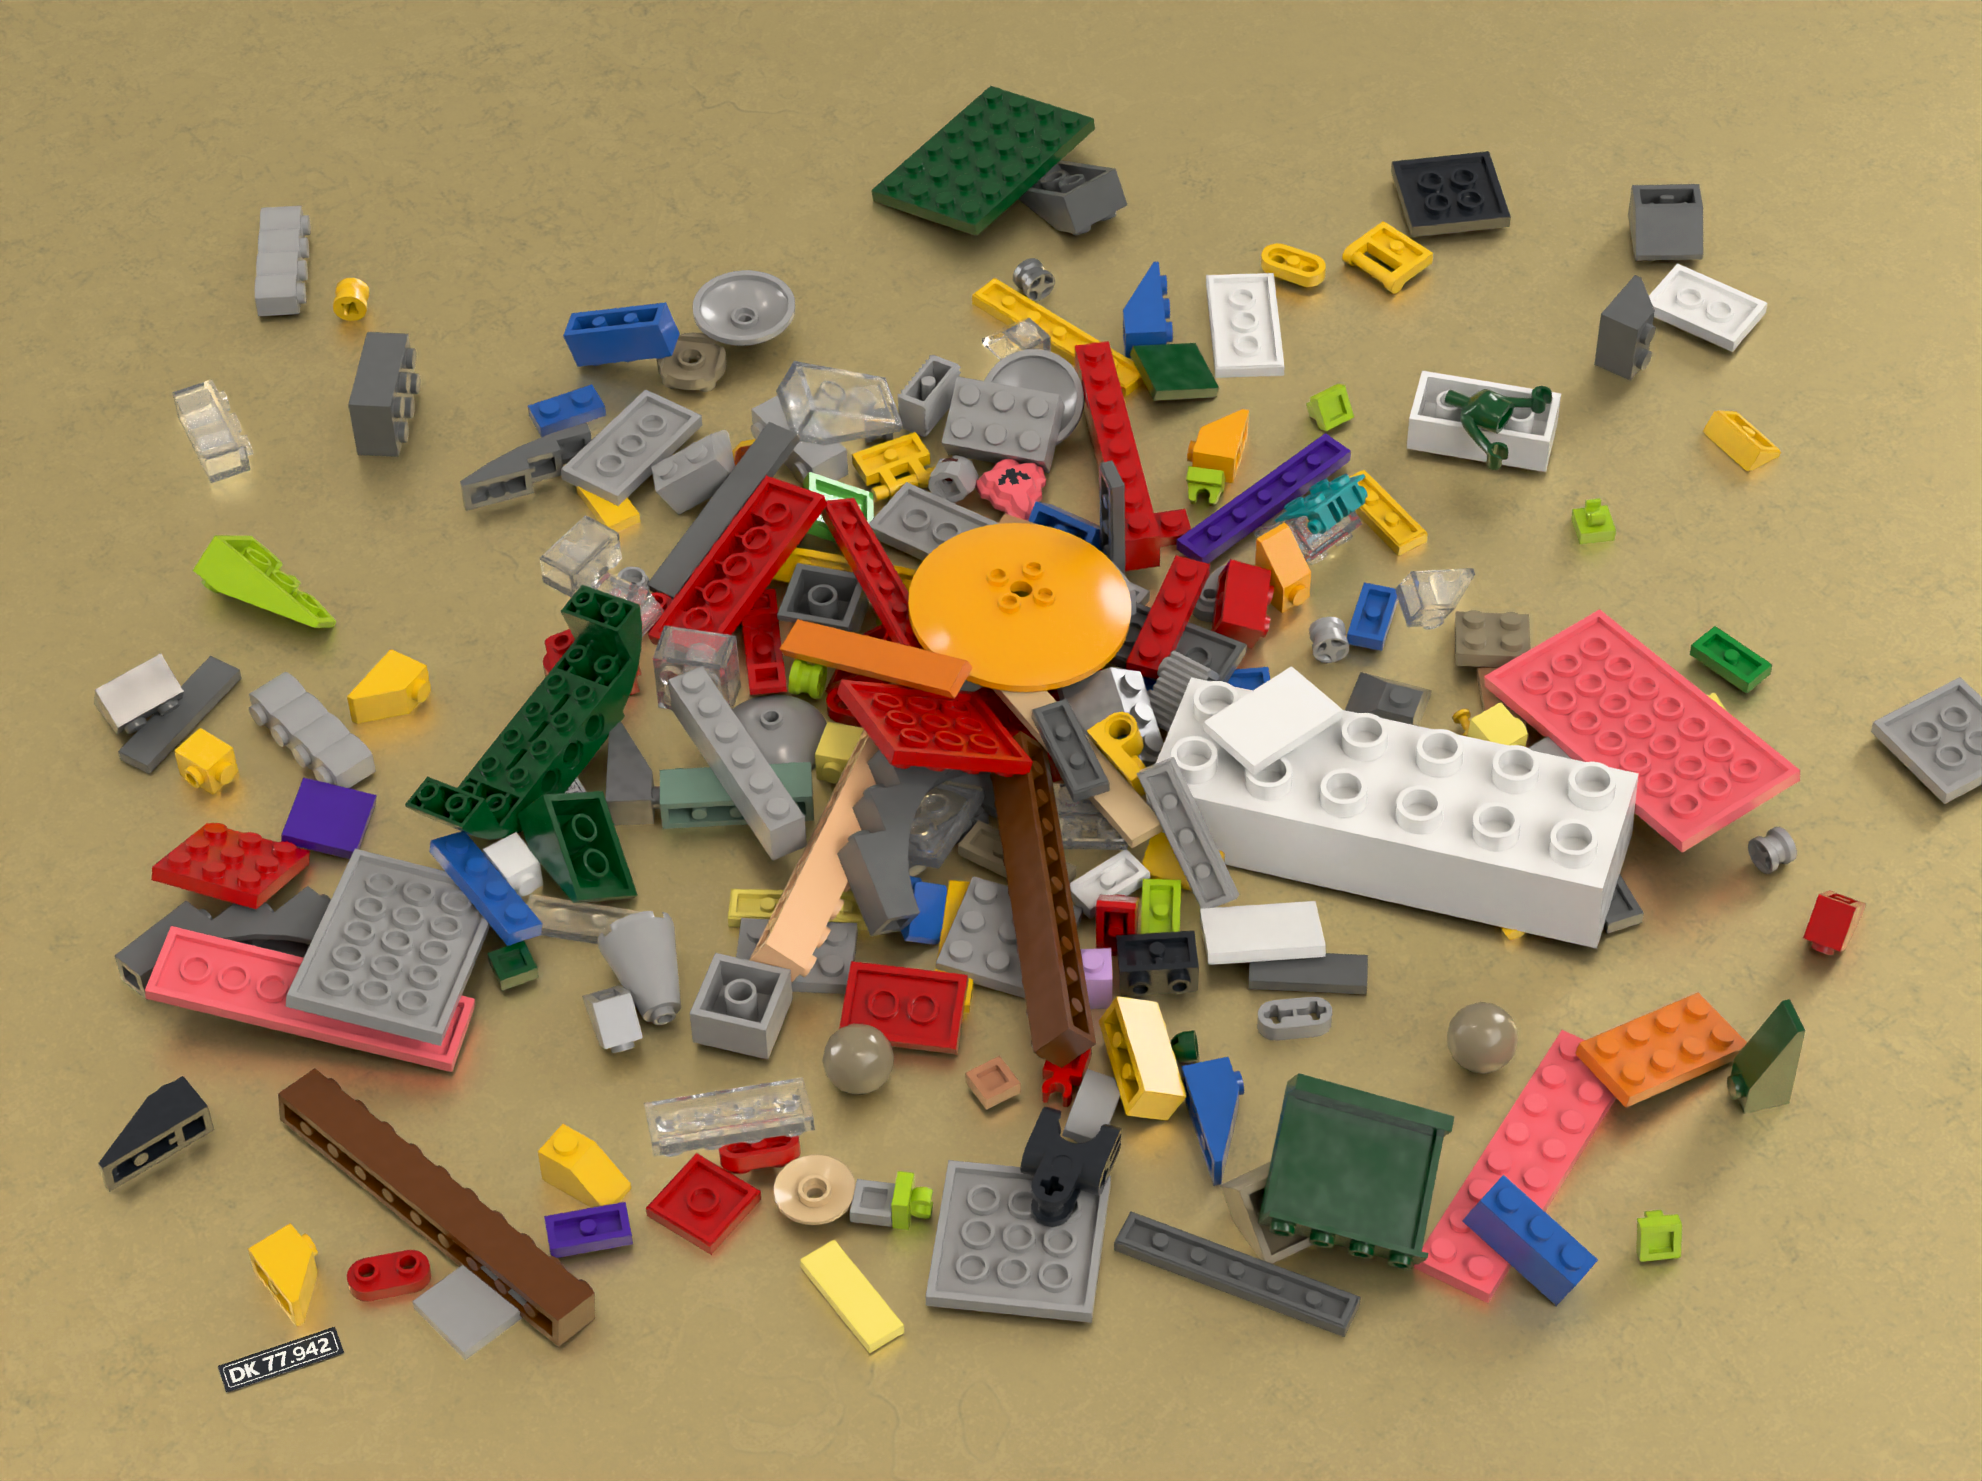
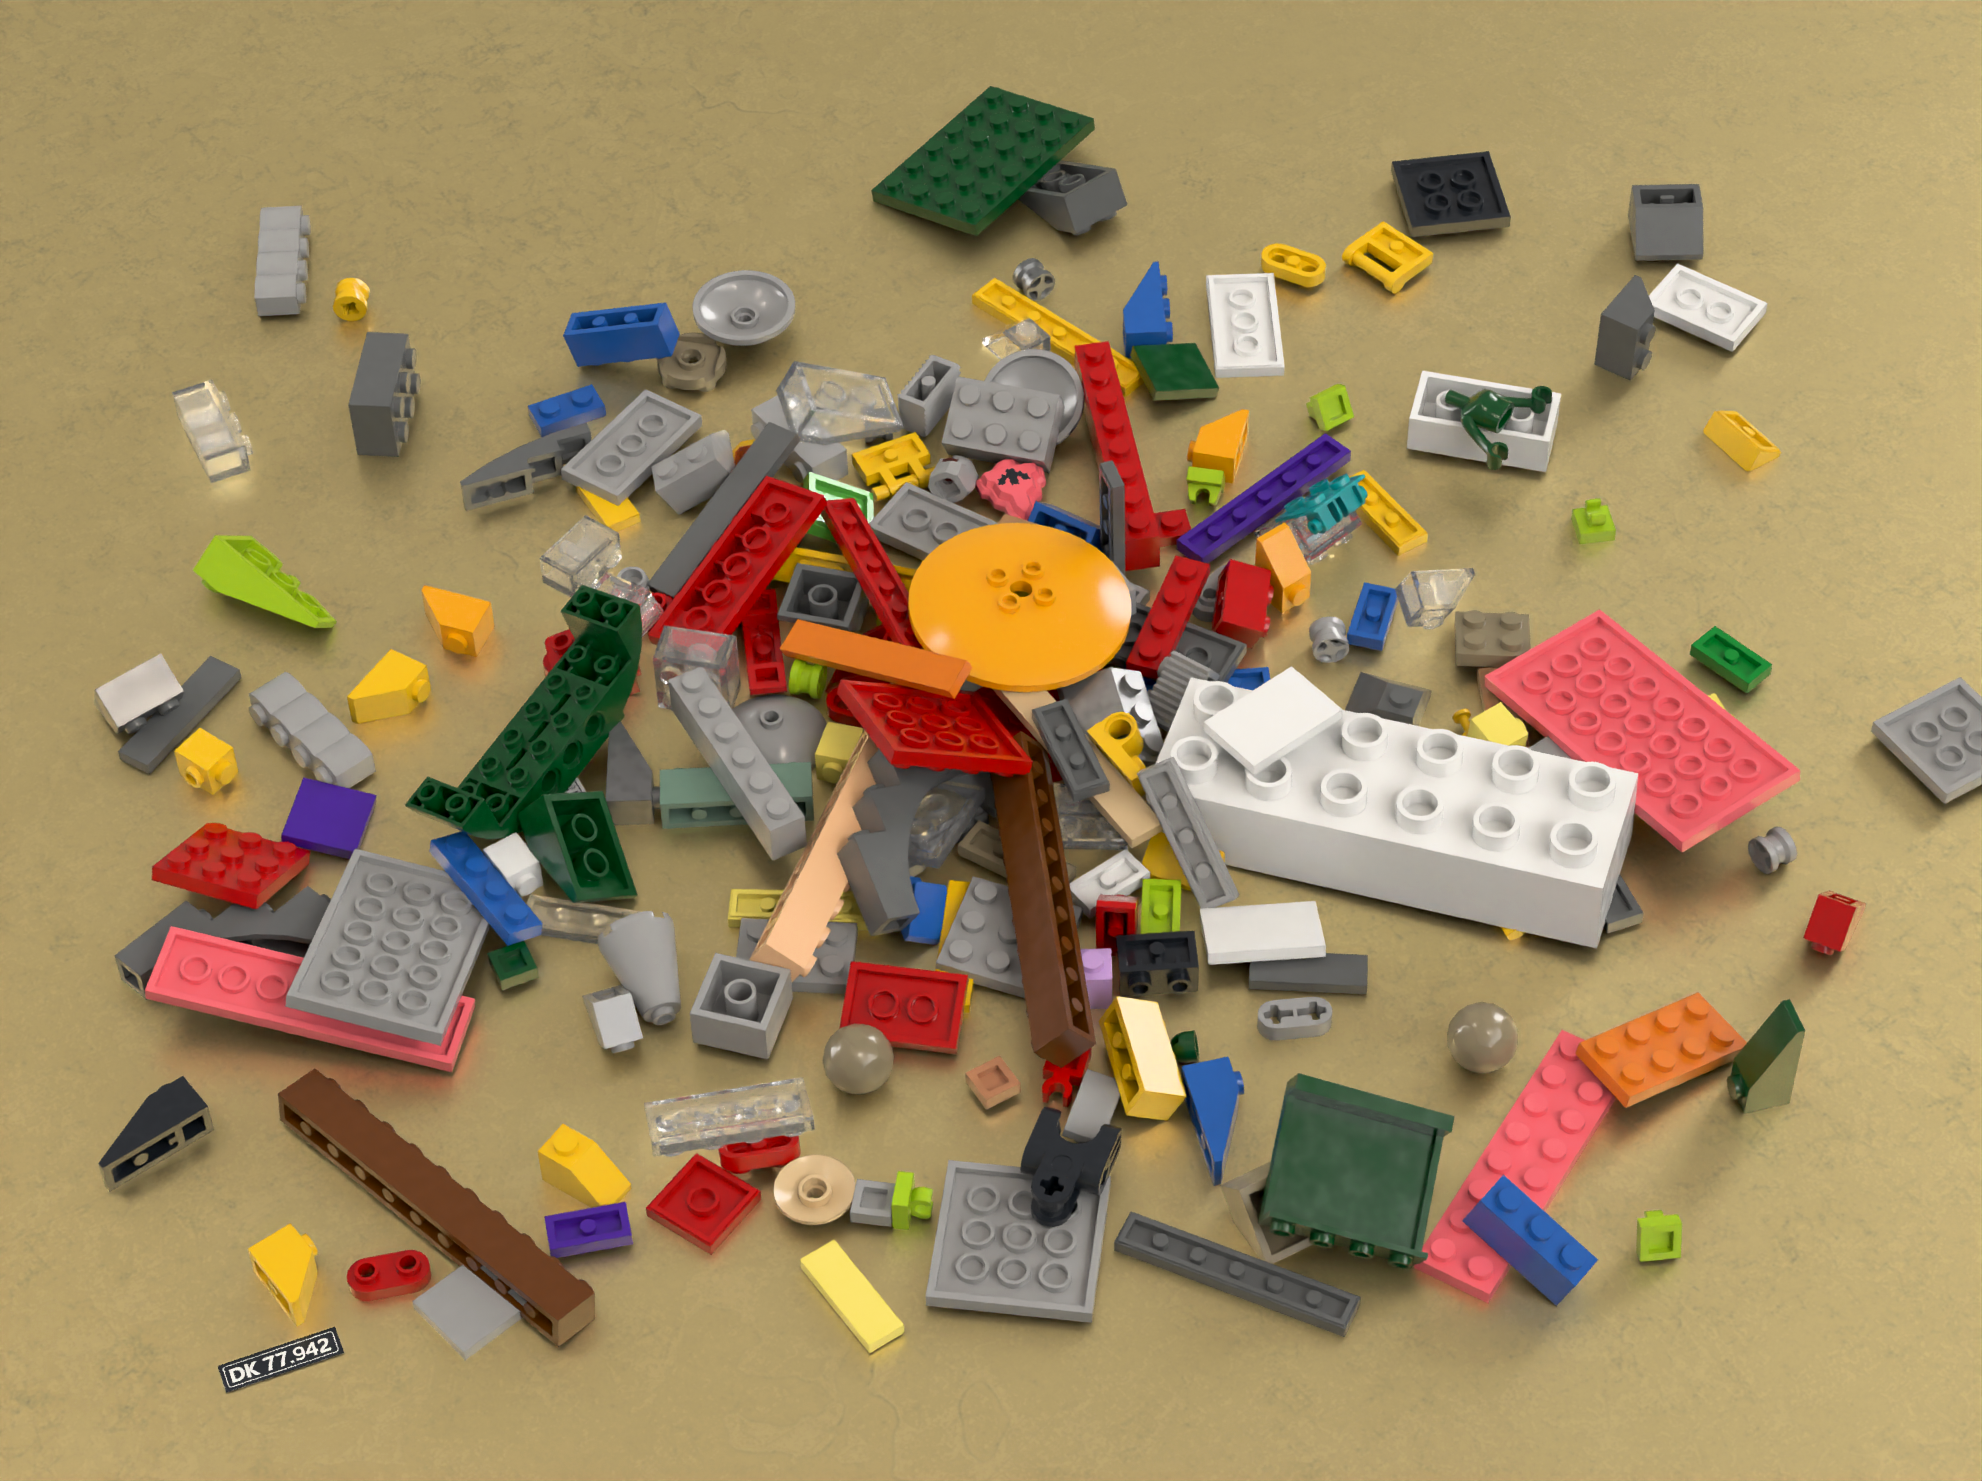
none -> light orange slope [421,585,495,657]

